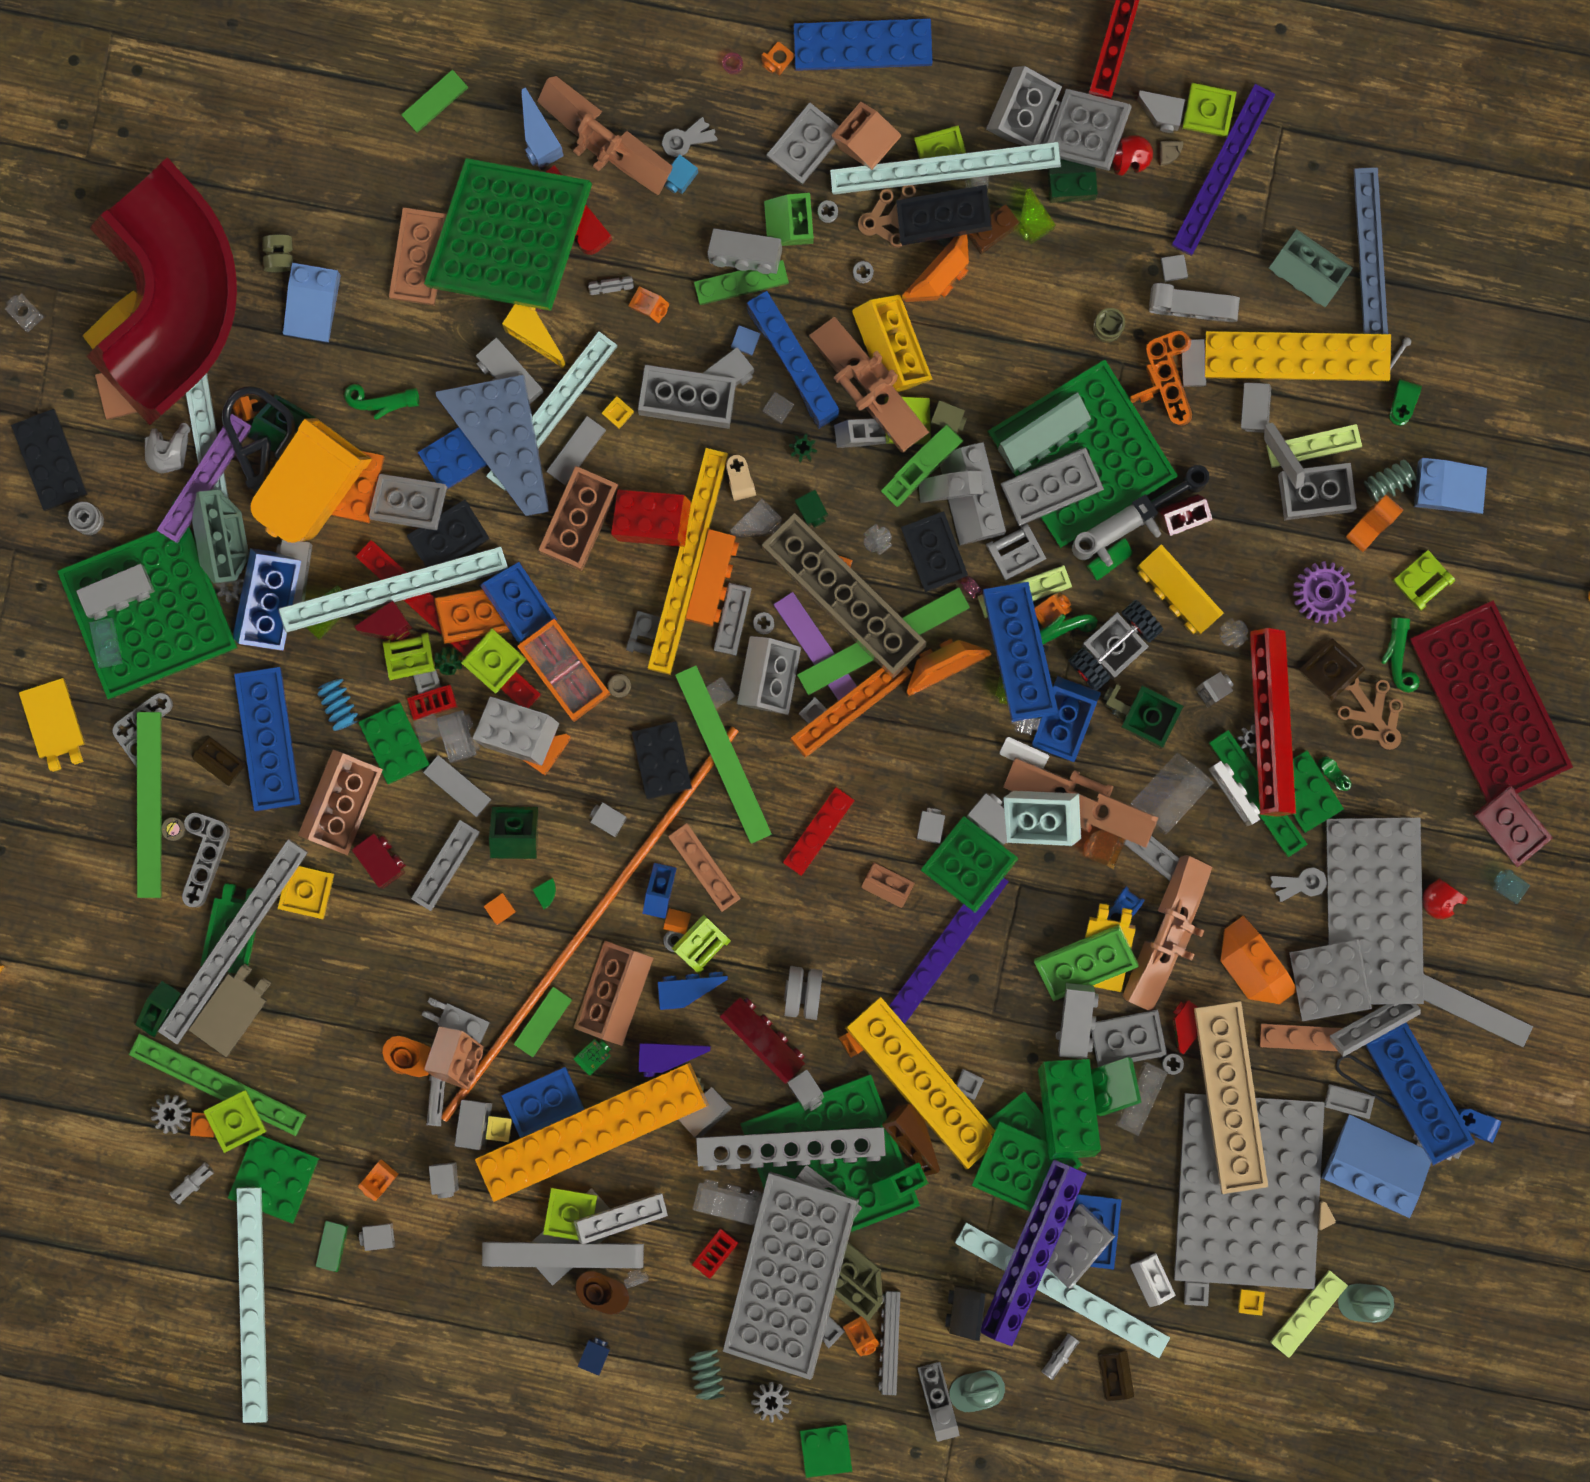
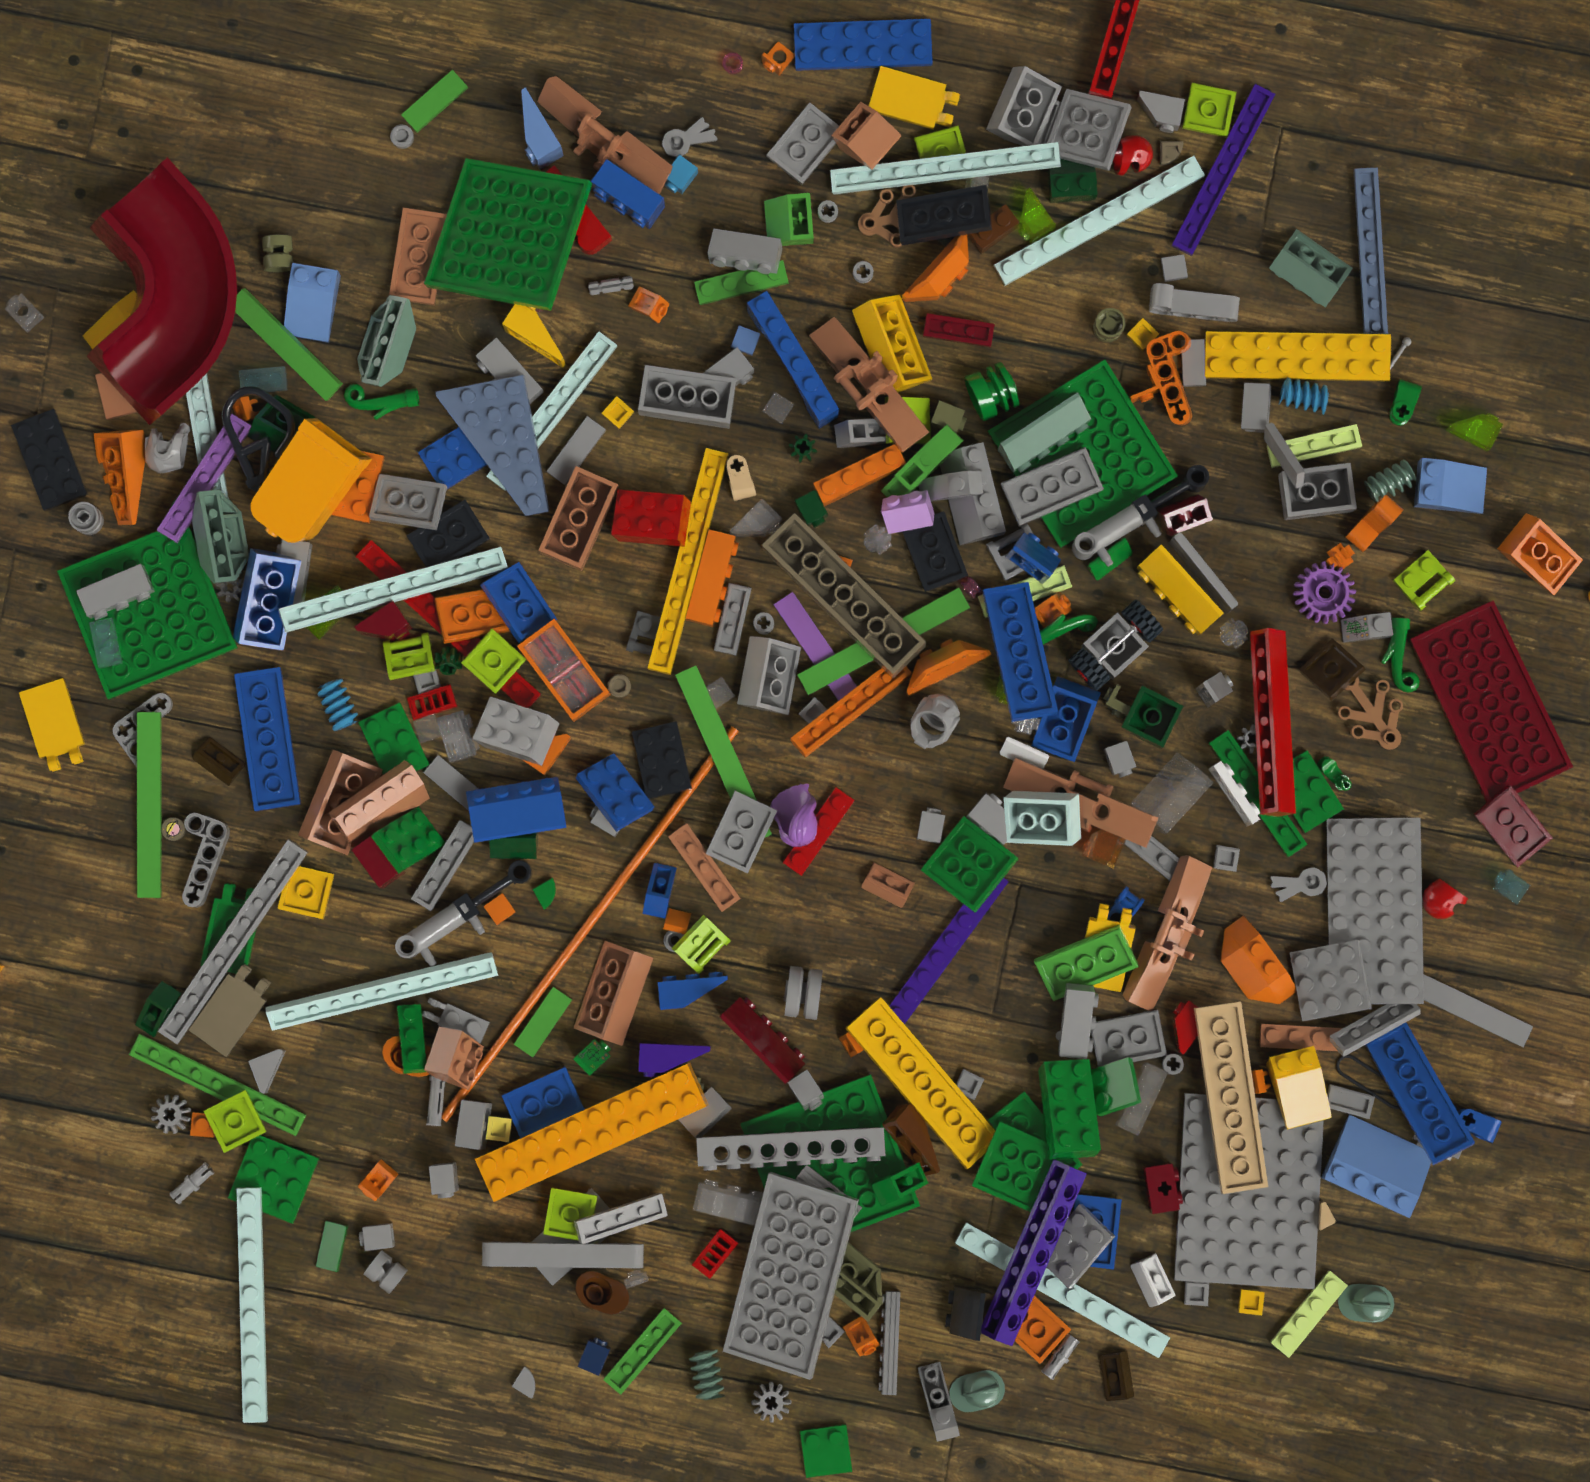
none -> orange wedge [94,430,145,525]
none -> bright green tile [235,288,343,401]
none -> clear light blue plate [239,366,288,392]
none -> light grey slope [248,1049,286,1094]
none -> light aqua plate [266,952,498,1031]
none -> nougat slope [328,760,430,849]
none -> sand green wedge [357,295,416,387]
none -> light grey wheel [363,1250,408,1294]
none -> green plate [371,806,445,874]
none -> light grey tile [390,125,414,149]
none -> light grey piece [395,861,533,967]
none -> green plate [397,1004,426,1074]
none -> blue slope [466,777,567,843]
none -> light grey tile [512,1366,535,1399]
none -> blue plate [576,753,655,832]
none -> blue brick [591,159,665,229]
none -> bright green plate [603,1307,682,1395]
none -> light grey plate [705,791,777,873]
none -> medium lavender piece [770,784,818,847]
none -> orange brick [813,444,906,507]
none -> yellow tile [869,66,960,130]
none -> lavender brick [881,490,934,534]
none -> light grey helmet [911,694,960,749]
none -> dark red plate [923,313,995,348]
none -> green wheel [964,362,1020,422]
none -> light aqua plate [994,156,1205,286]
none -> blue slope [1006,532,1061,584]
none -> orange plate [1015,1295,1071,1364]
none -> light grey brick [1103,741,1136,778]
none -> yellow plate [1126,318,1159,352]
none -> dark red brick [1143,1163,1183,1214]
none -> light grey tile [1169,532,1238,614]
none -> light grey tile [1213,845,1240,872]
none -> orange tile [1251,1069,1271,1094]
none -> slope [1266,1046,1332,1130]
none -> dark azure piece [1278,377,1329,415]
none -> orange gear [1326,543,1355,569]
none -> light grey slope [1340,612,1393,643]
none -> clear neon green slope [1446,413,1503,452]
none -> orange slope [1497,513,1583,595]

